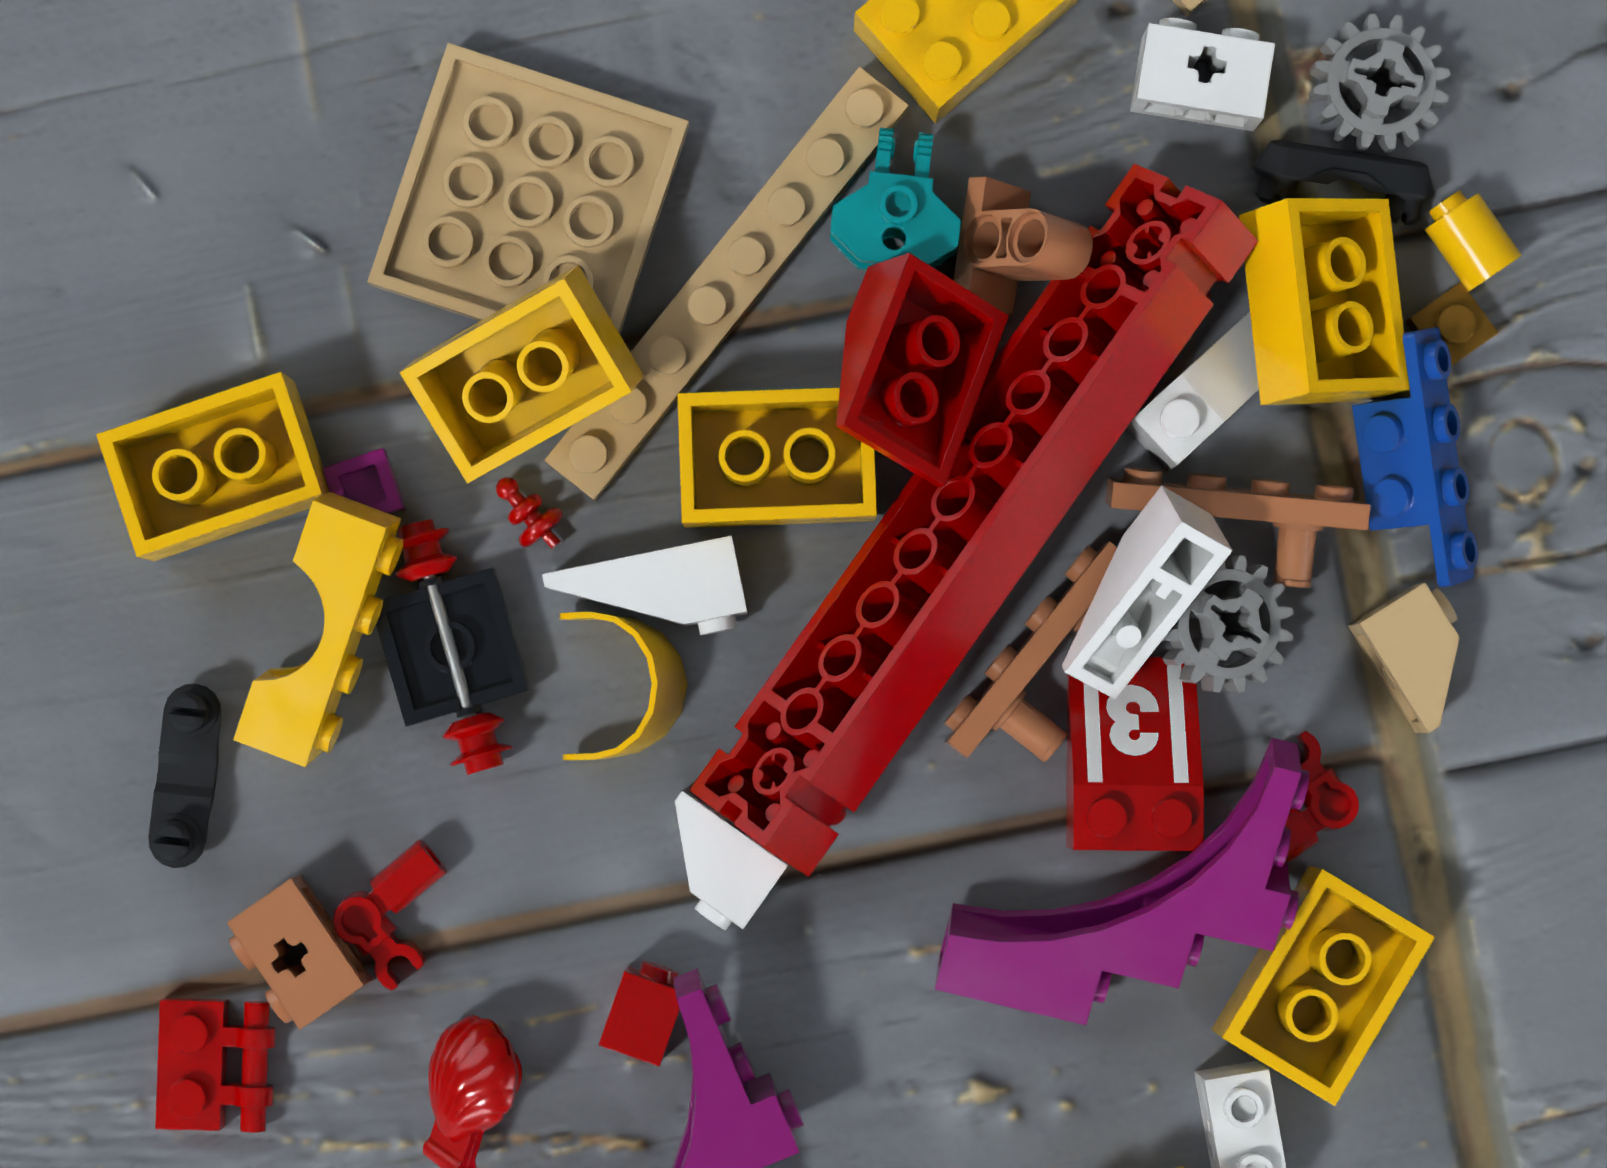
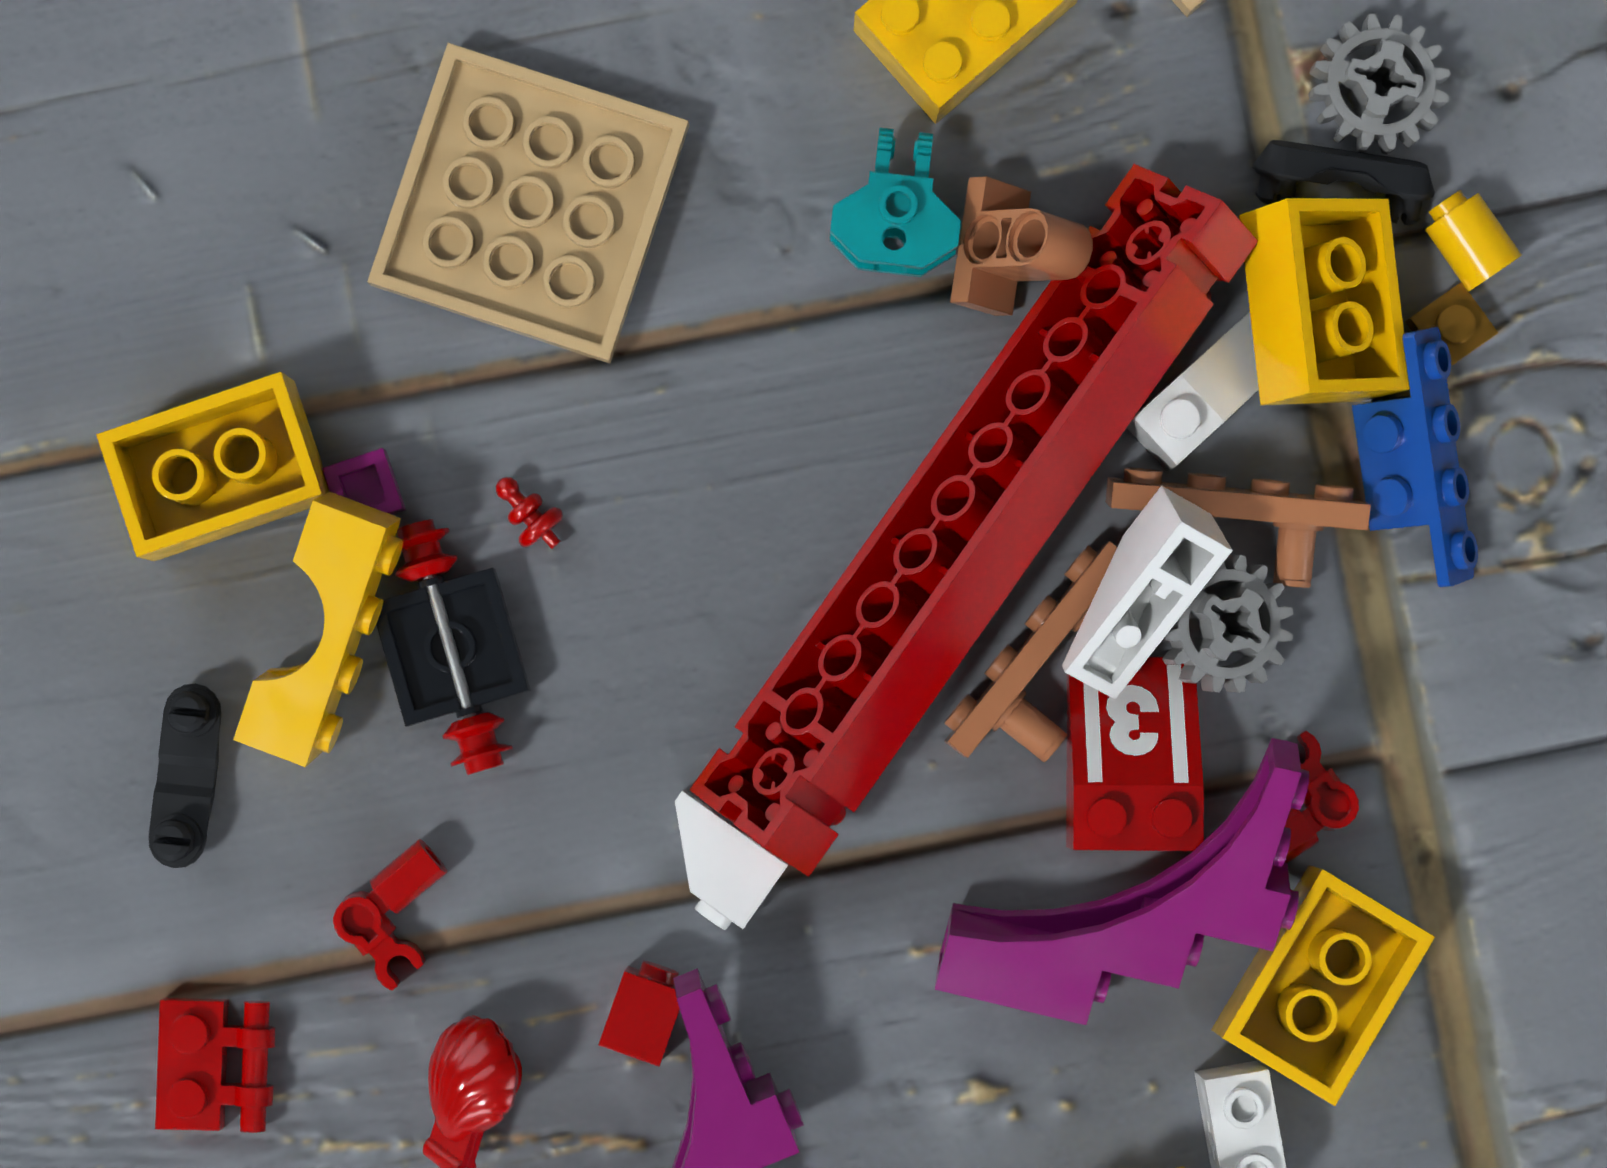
nougat brick [227,875,374,1030] -> none
yellow brick [399,265,644,484] -> none
white slope [542,536,748,635] -> none
tan plate [544,66,909,502] -> none
yellow piece [559,611,688,760] -> none
yellow brick [677,388,877,528] -> none
red slope [836,253,1009,488] -> none
white brick [1130,18,1275,132] -> none
tan slope [1348,583,1460,733] -> none

